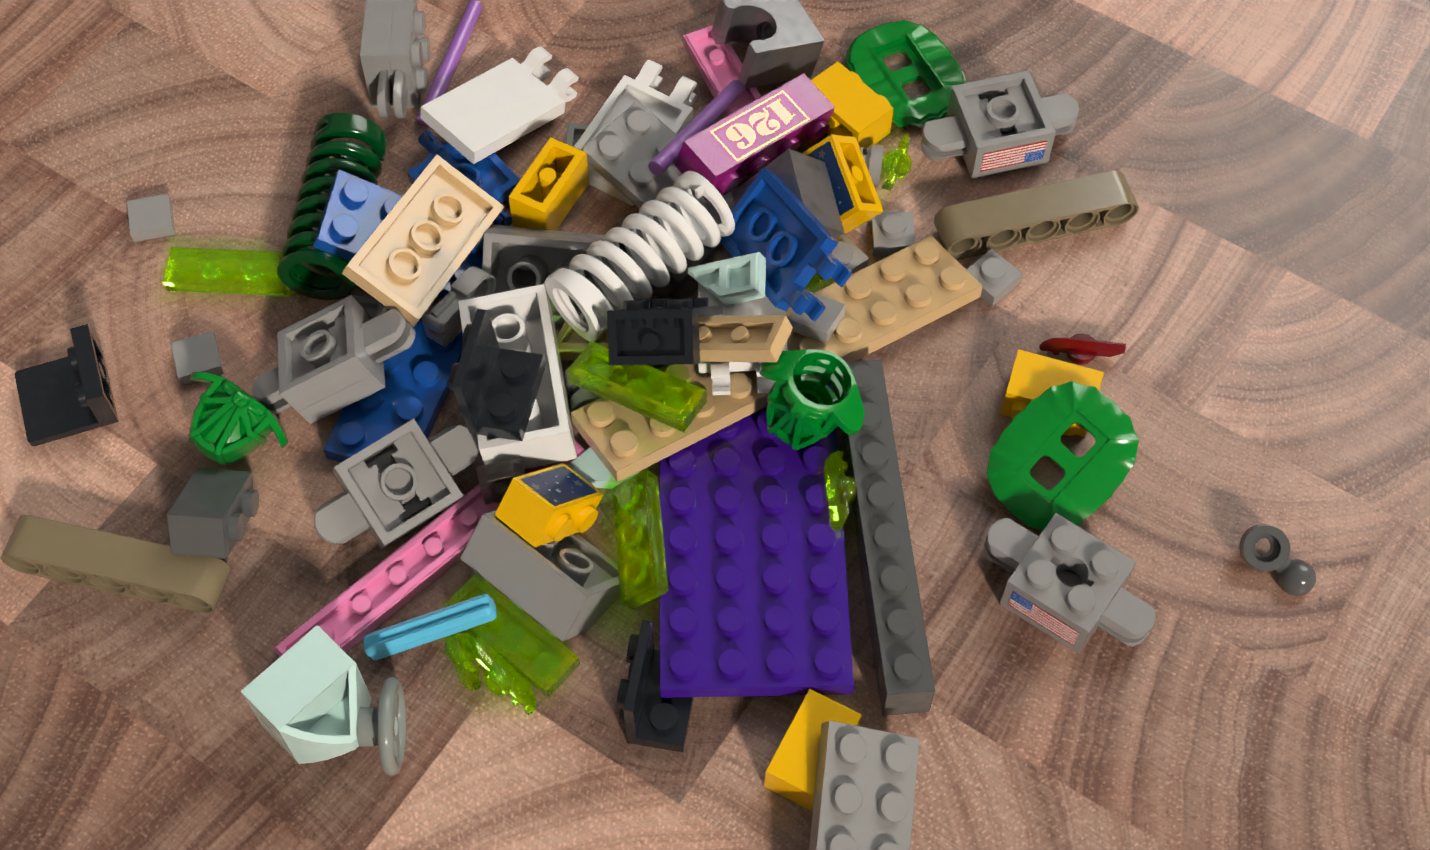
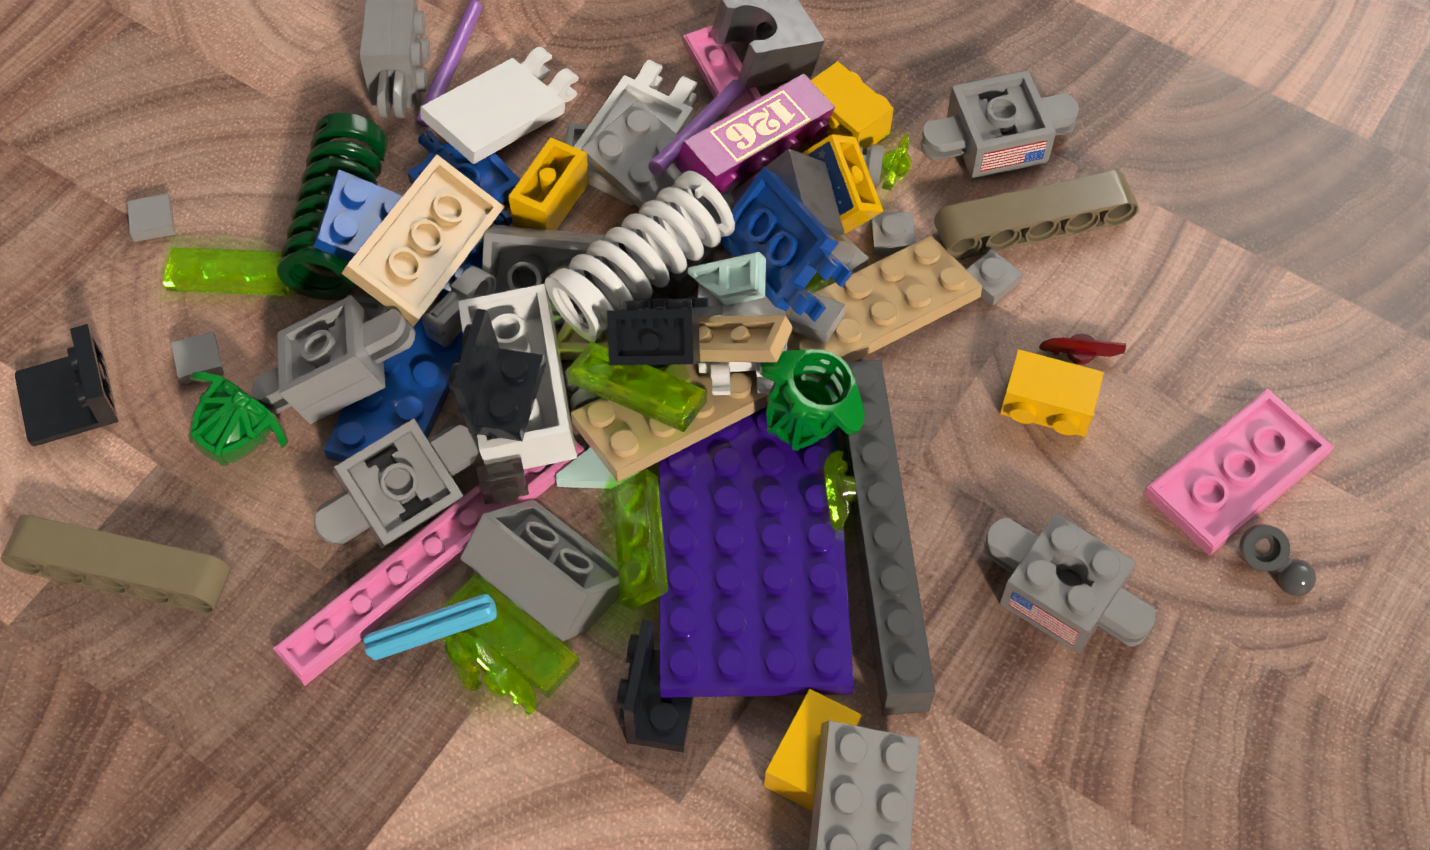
dark grey brick [167,467,259,559] -> none
light aqua piece [241,625,406,776] -> none
yellow brick [494,463,604,548] -> none
green piece [845,20,967,128] -> none
green piece [987,381,1139,530] -> none
none -> bright pink tile [1144,388,1334,556]

